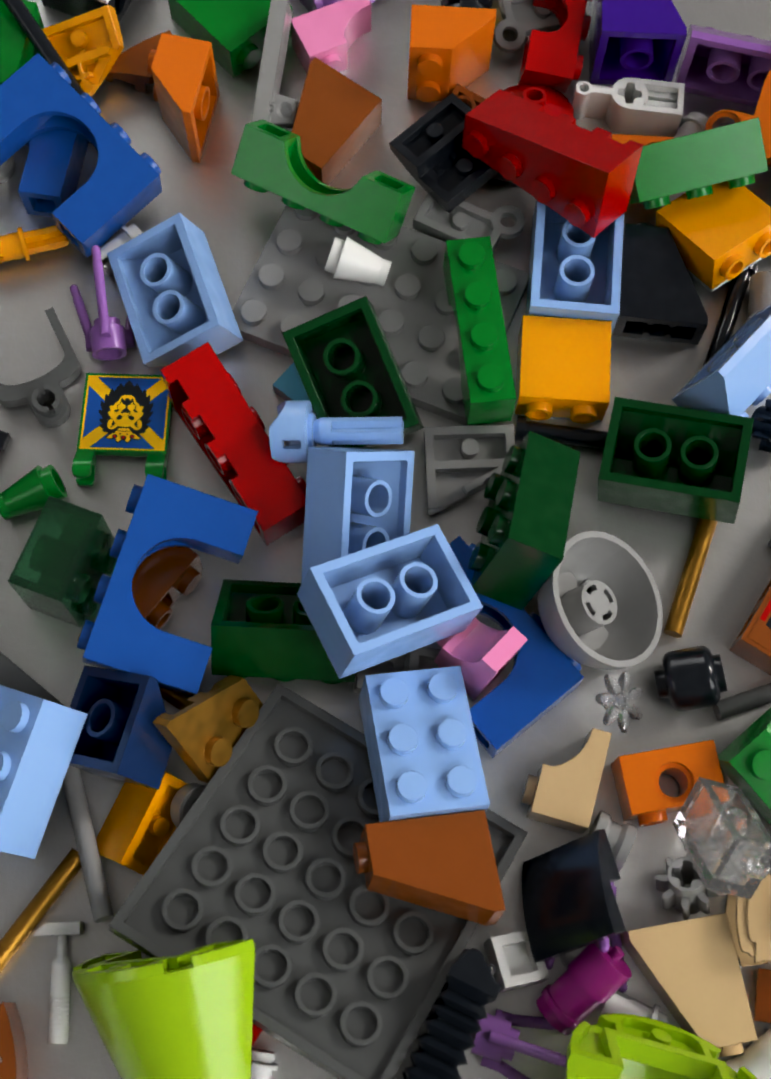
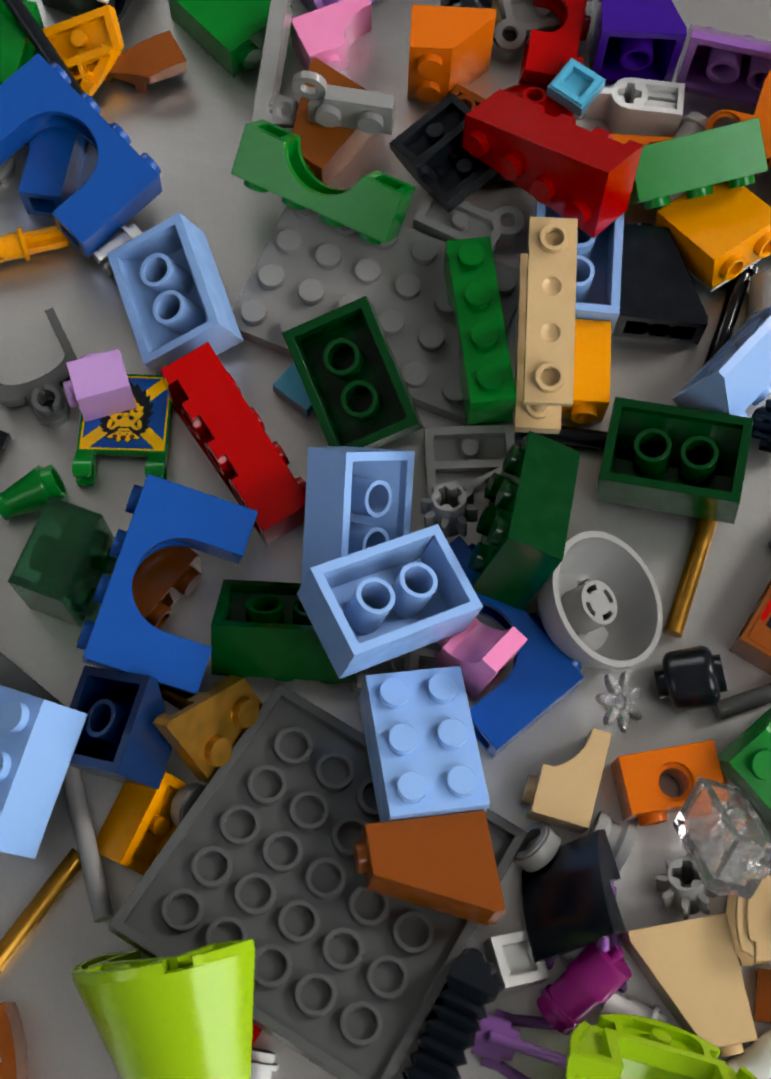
white piece [34,921,84,1044] -> none
medium lavender plant [70,245,135,361] -> none
orange slope [147,33,220,163] -> none
light blue piece [269,400,404,463] -> none
white cone [324,237,392,287] -> none
none -> lavender brick [63,348,137,422]
none -> light grey hinge [292,70,395,135]
none -> light grey gear [420,480,478,539]
none -> tan fence [513,216,578,434]
none -> light grey tile [514,822,561,872]
none -> medium azure tile [546,57,606,117]

